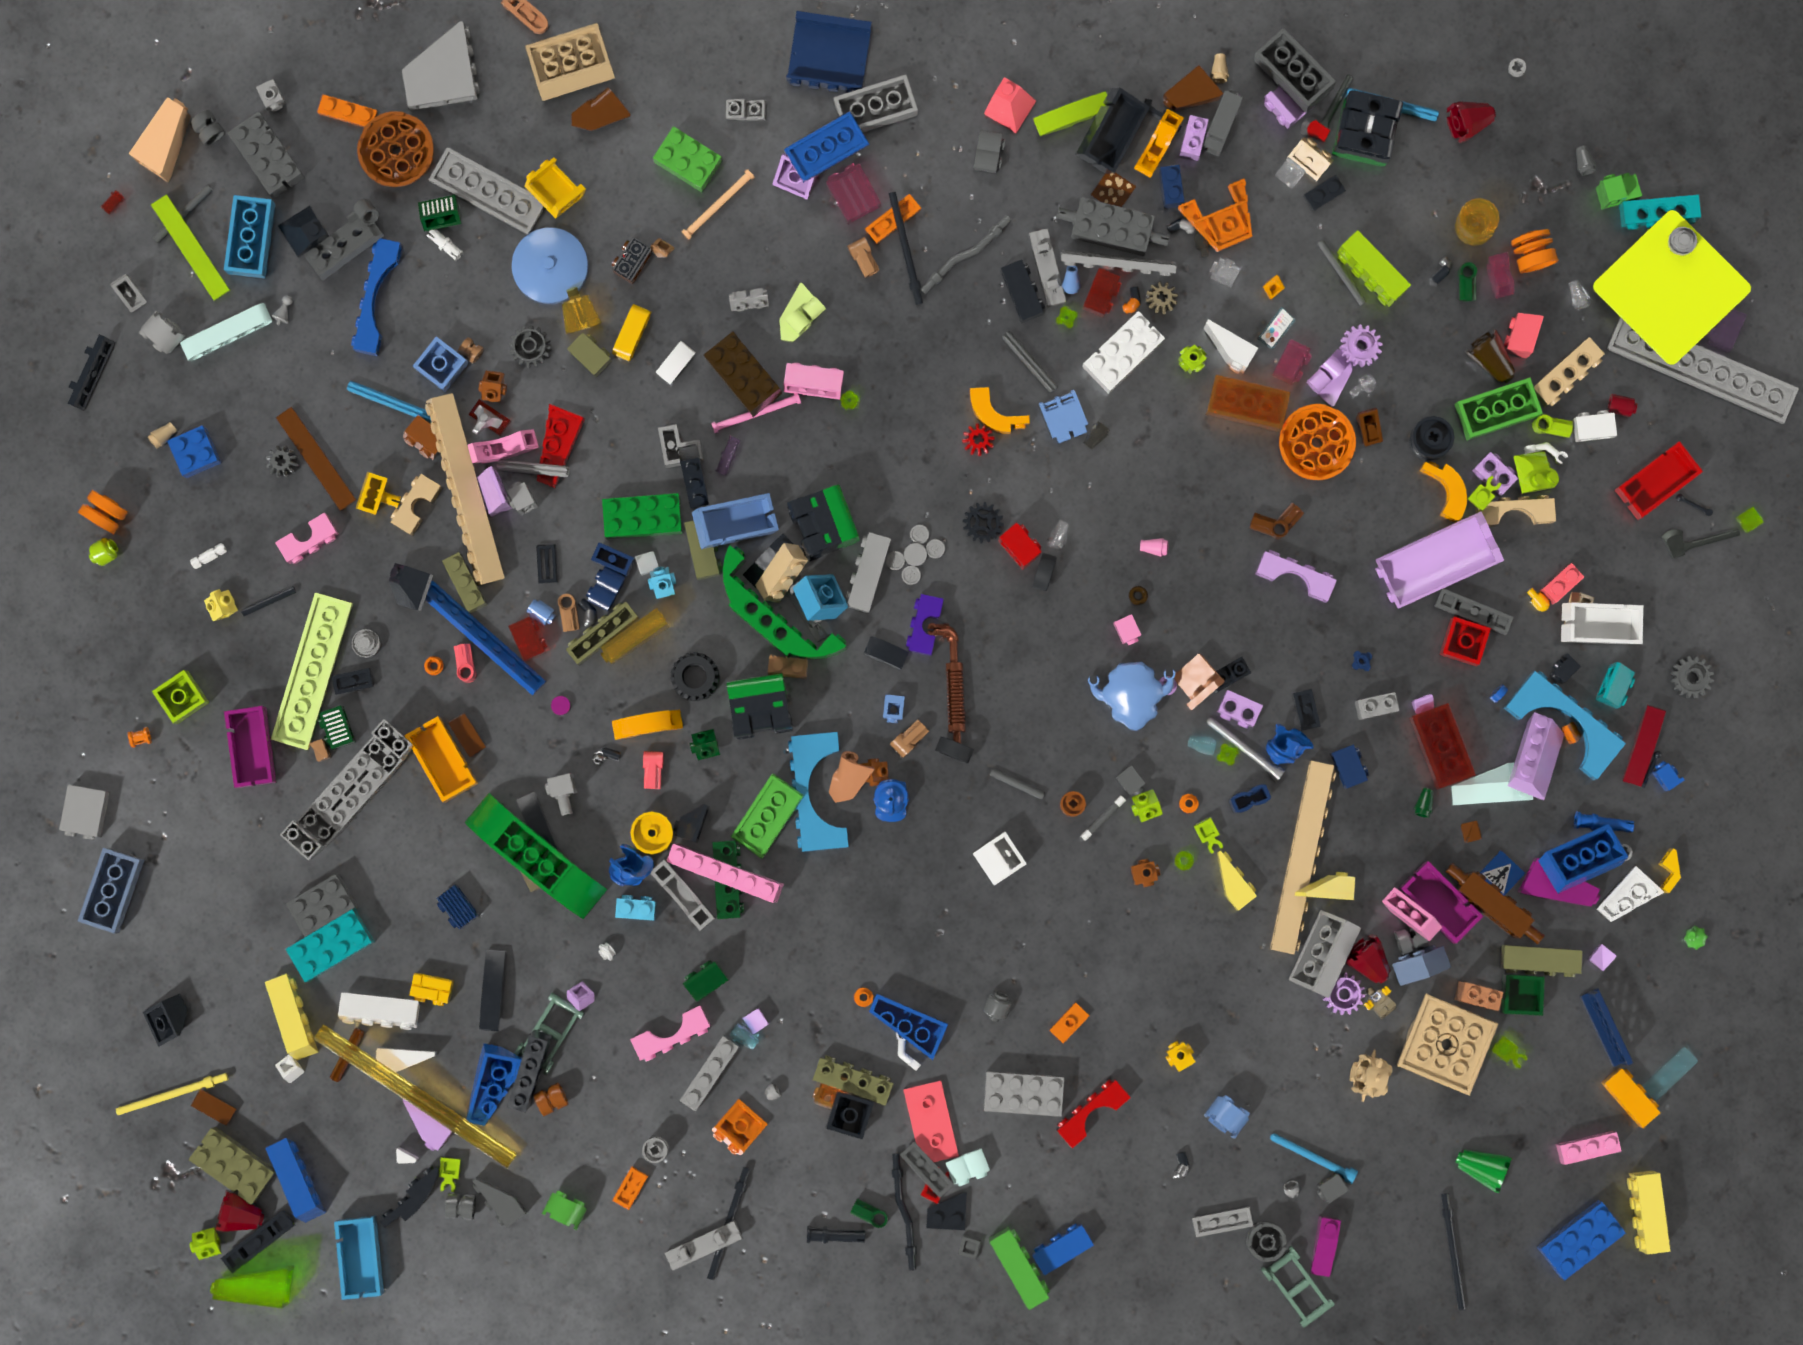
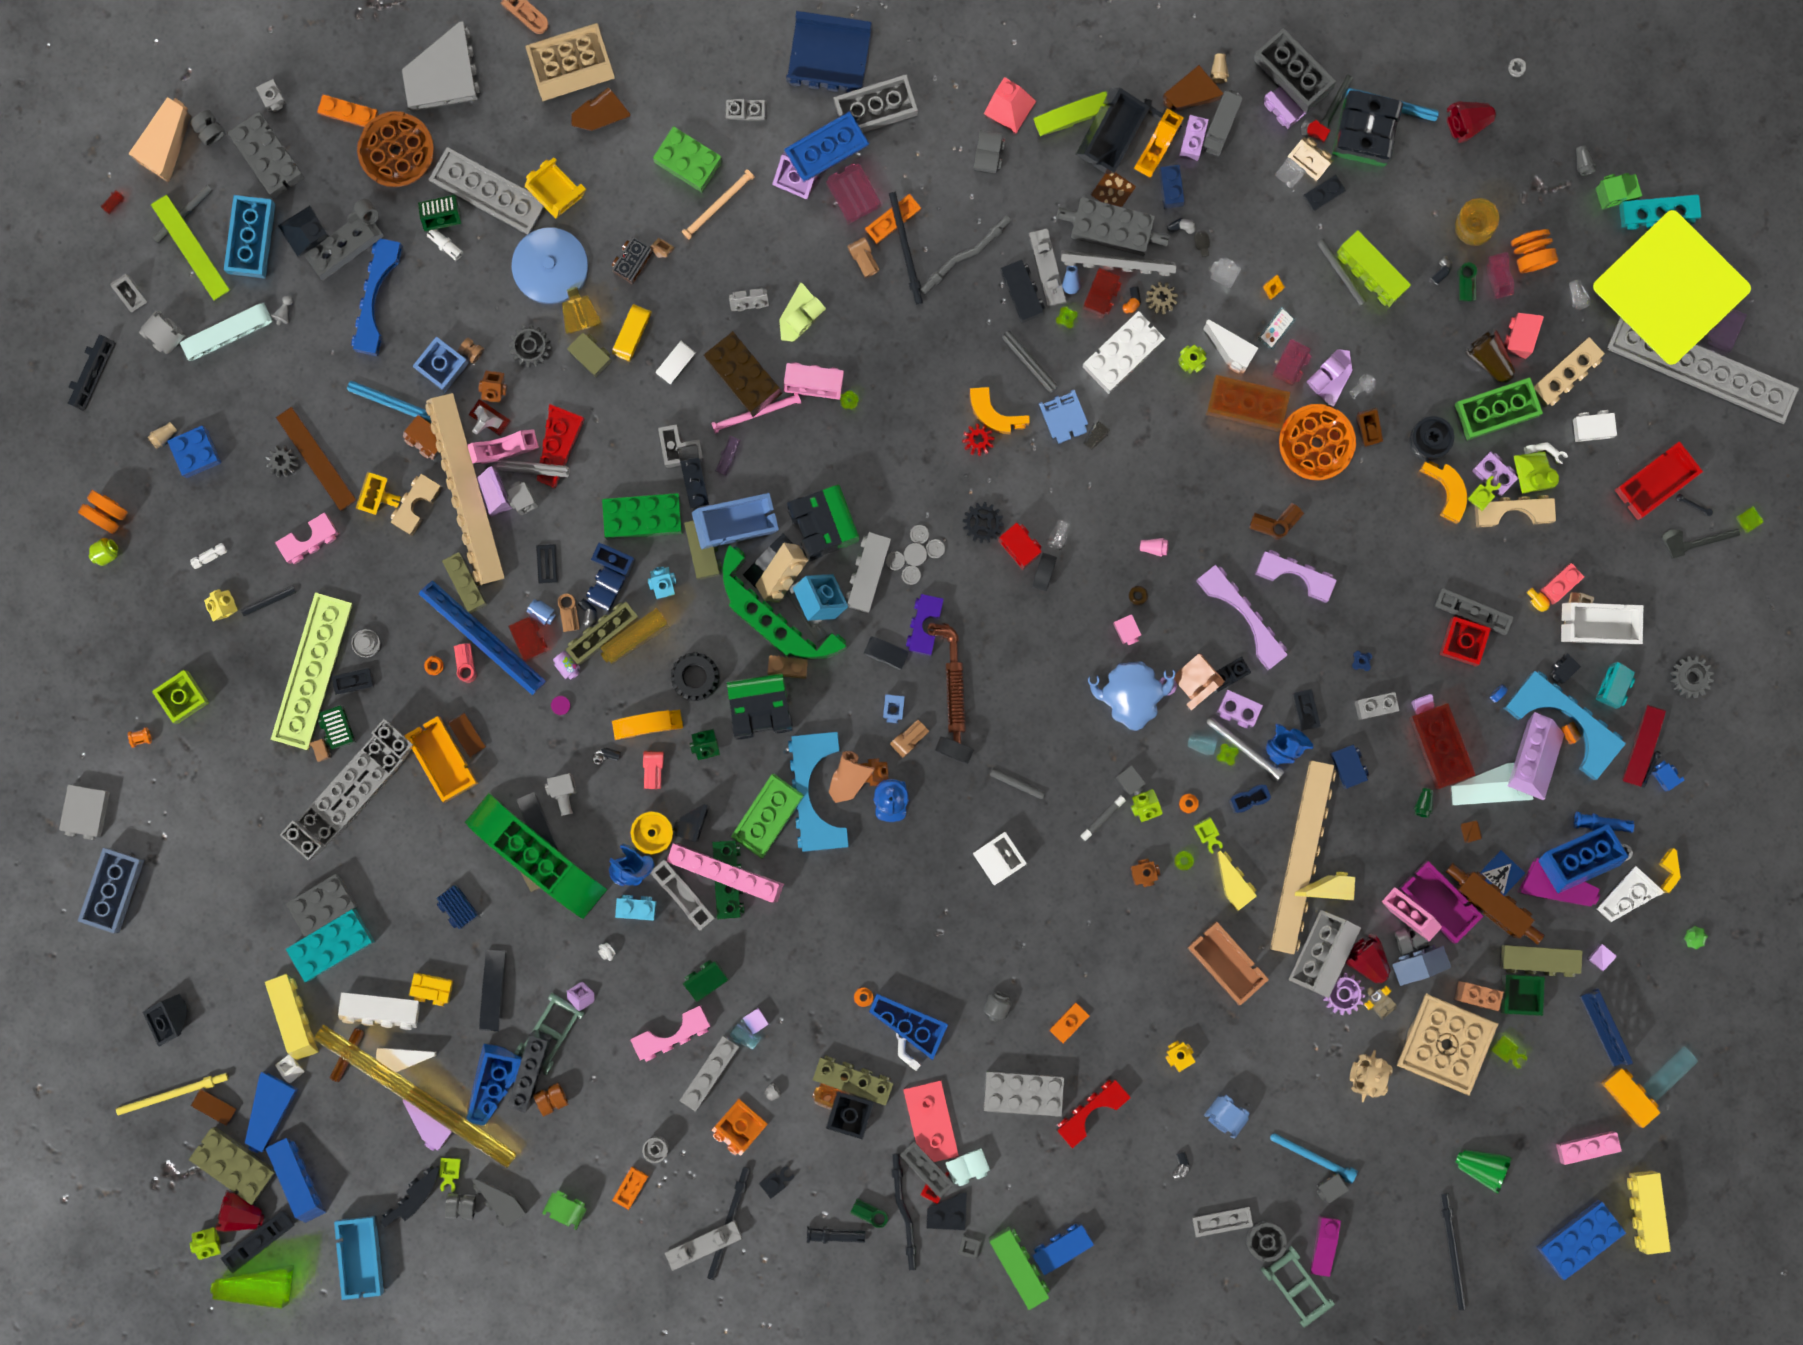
magenta piece [224,706,277,788] -> none
black slope [389,563,433,611] -> none
white slope [396,1147,419,1163] -> none
white slope [635,551,659,575] -> none
dark orange wheel [1060,791,1086,817] -> none
orange wing [1178,179,1252,252] -> none
light grey hinge [1283,1181,1300,1198] -> none
lavender gear [1339,324,1383,367] -> none
lavender cylinder [1375,512,1504,609] -> none
lime piece [1532,415,1573,438] -> none
dark red brick [1607,394,1638,417] -> none
light grey plate [1668,227,1697,256] -> none
none -> blue slope [245,1071,298,1153]
none -> lavender brick [553,651,580,680]
none -> black plate [759,1166,795,1199]
none -> nougat piece [1187,922,1269,1005]
none -> lavender arch [1196,565,1287,670]

